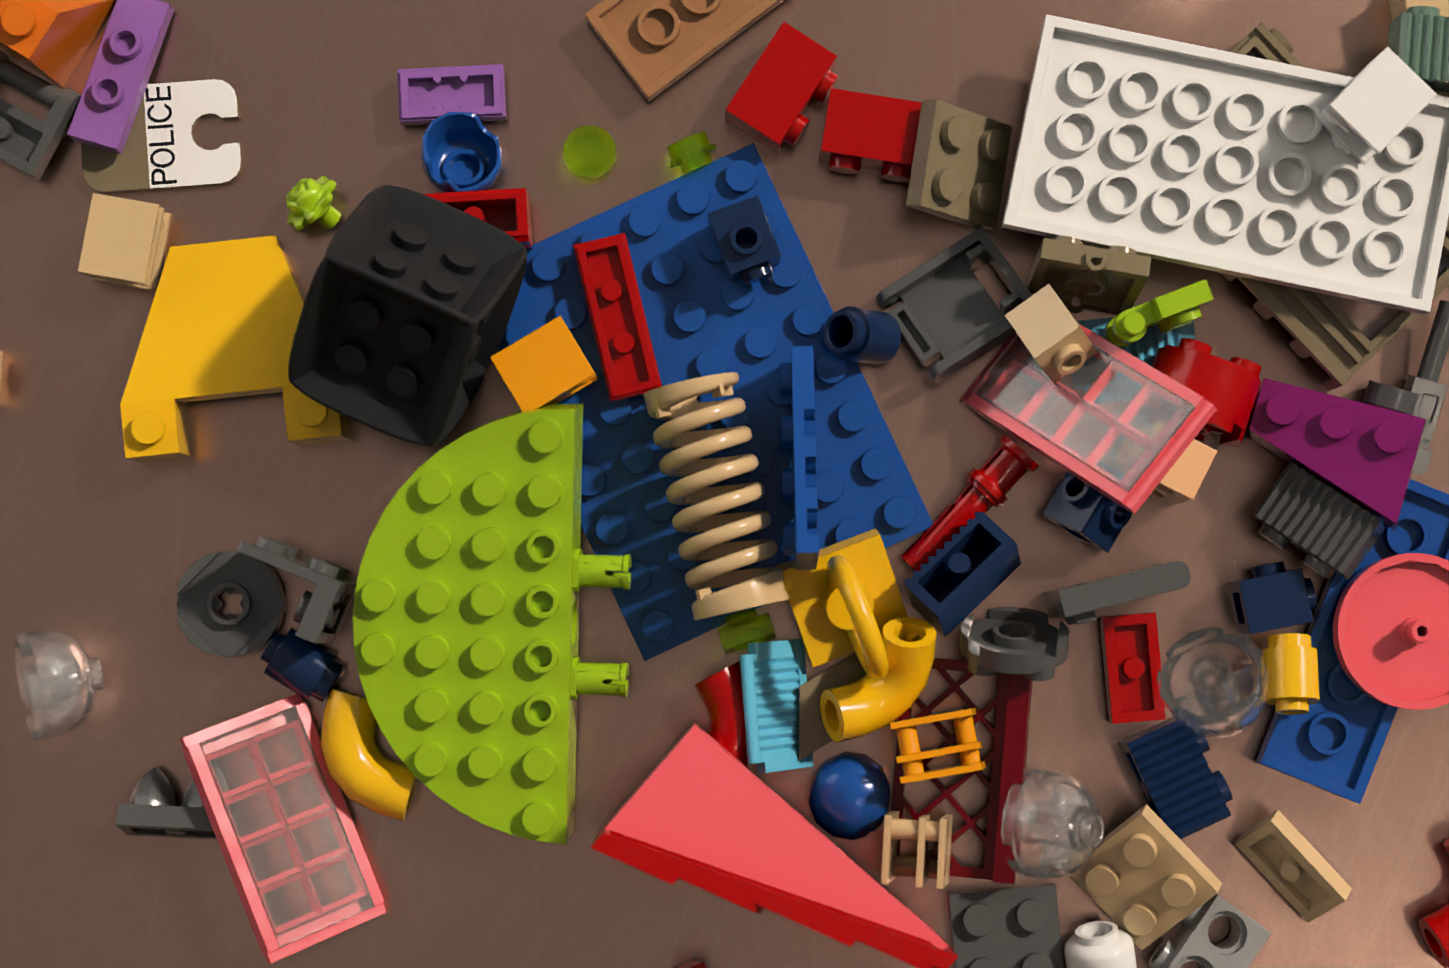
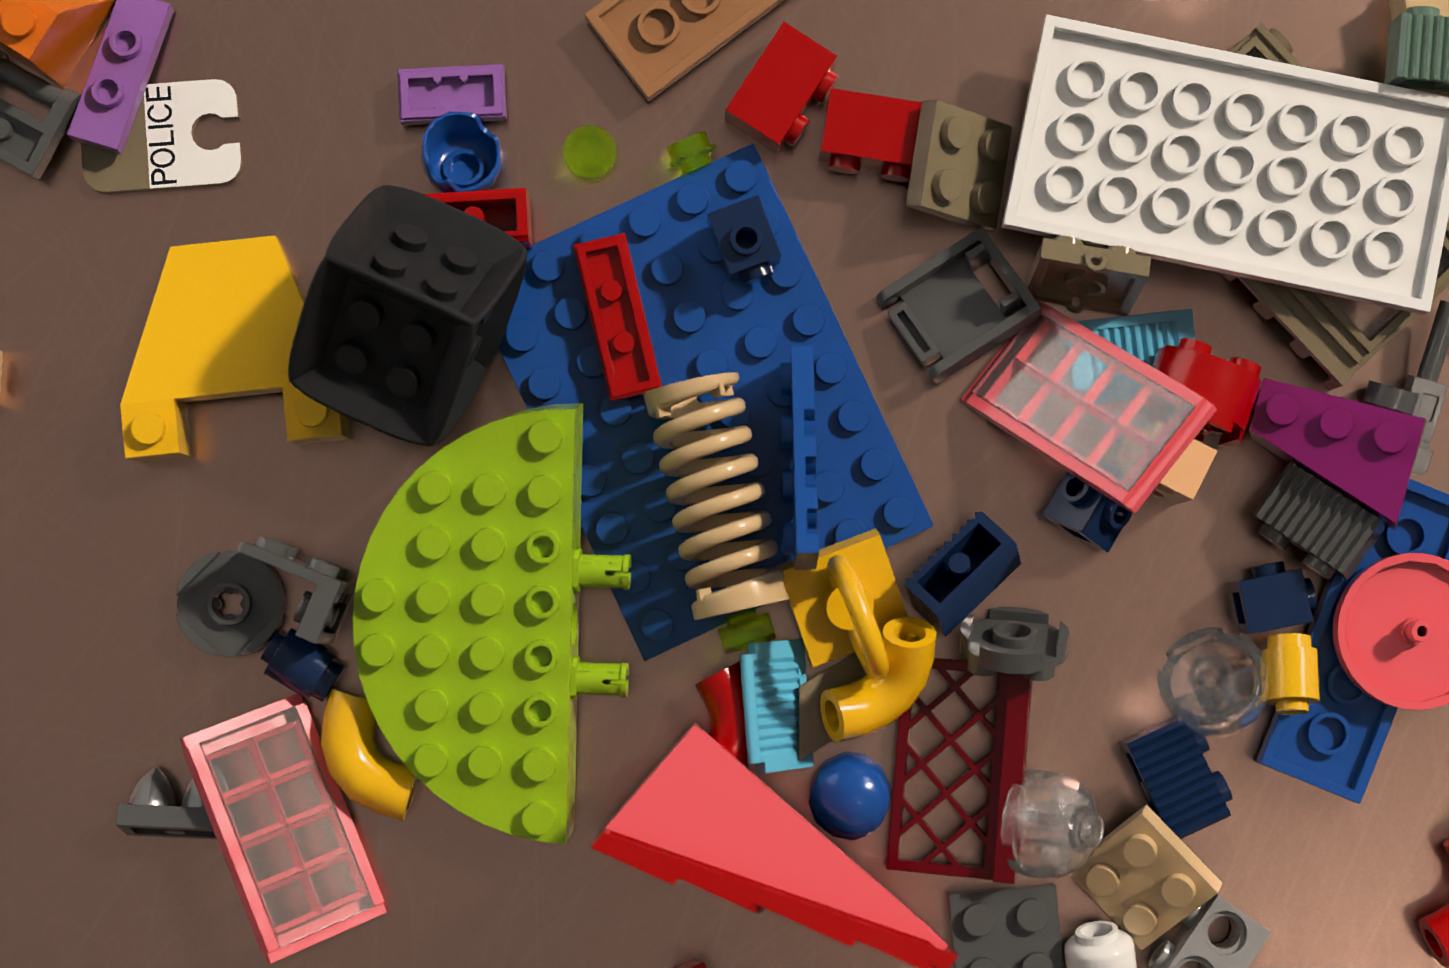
clear cylinder [14,630,104,741] -> none
tan piece [78,193,172,291] -> none
lime plant [286,176,341,231] -> none
light orange piece [490,315,598,411] -> none
dark blue brick [823,306,901,365] -> none
tan piece [881,810,953,889] -> none
light orange piece [890,708,986,784] -> none
red pin [900,435,1039,571] -> none
tan brick [1005,284,1098,383] -> none
dark grey container [1043,561,1191,625] -> none
red plate [1100,612,1166,724] -> none
lime plate [1104,279,1214,348] -> none
tan plate [1235,810,1352,923] -> none
white piece [1315,46,1437,164] -> none

